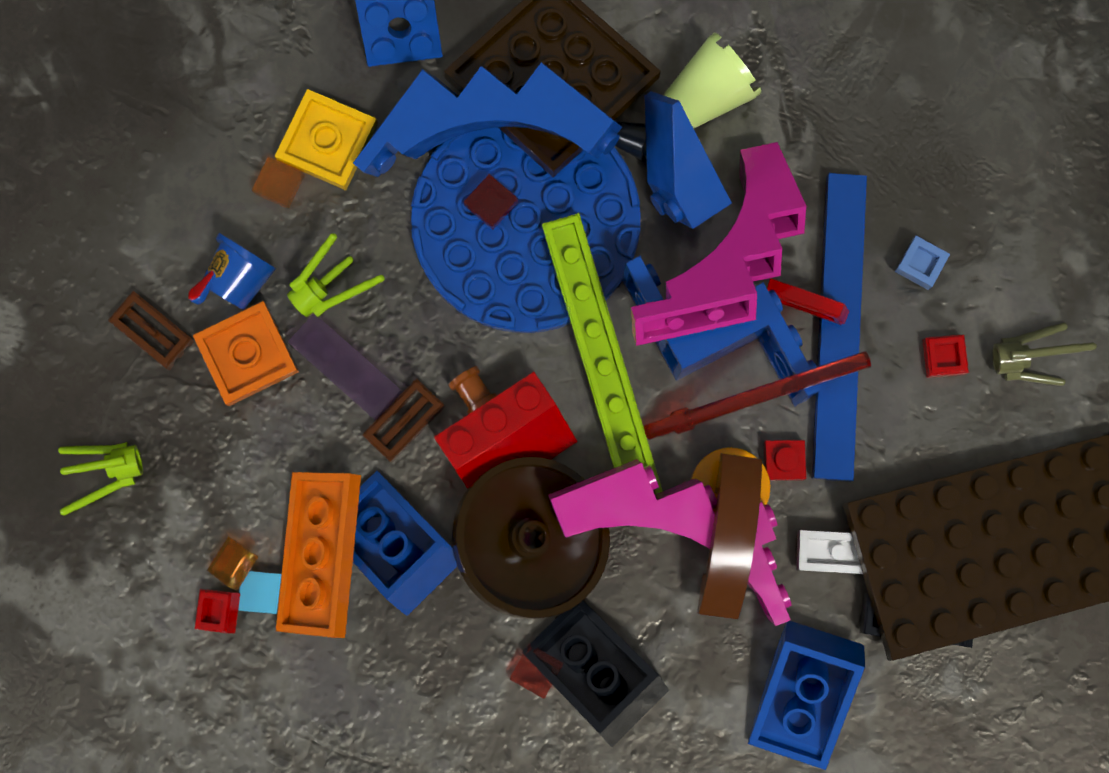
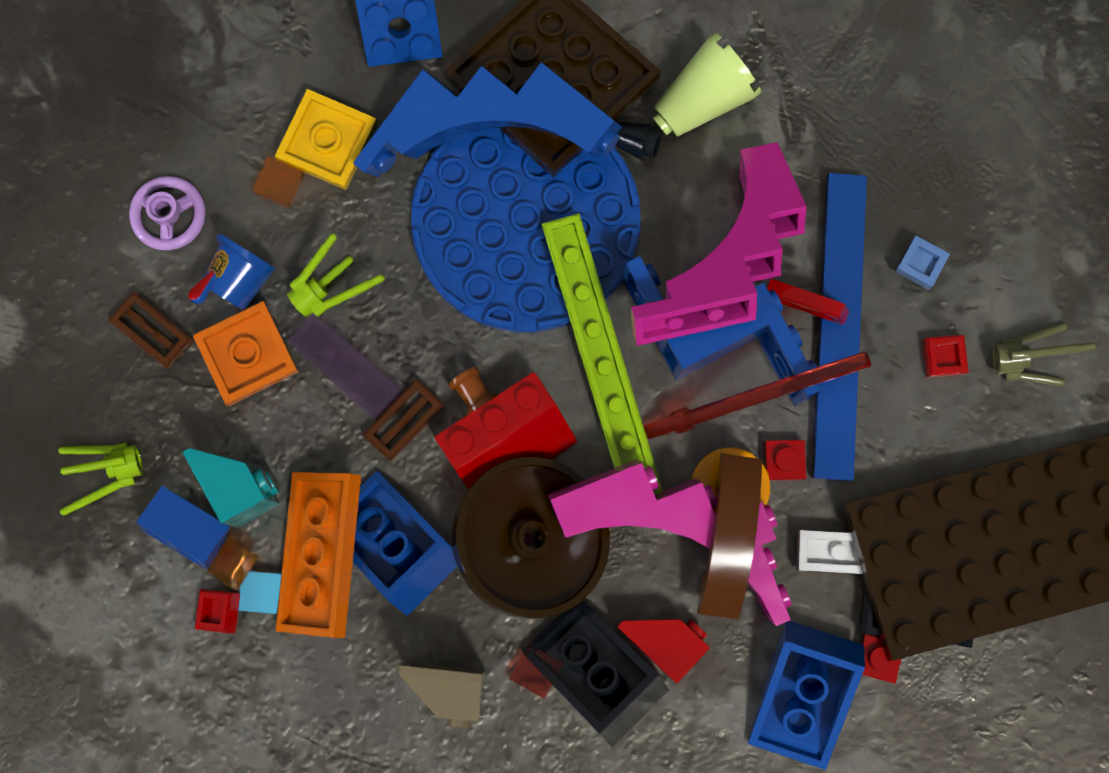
clear red tile [464,174,518,230] -> none
blue slope [644,92,732,229] -> none
none -> lavender piece [129,176,206,251]
none -> blue hinge [136,486,230,571]
none -> teal slope [182,448,280,527]
none -> dark tan slope [398,662,486,728]
none -> red slope [616,619,710,684]
none -> red plate [860,634,901,684]

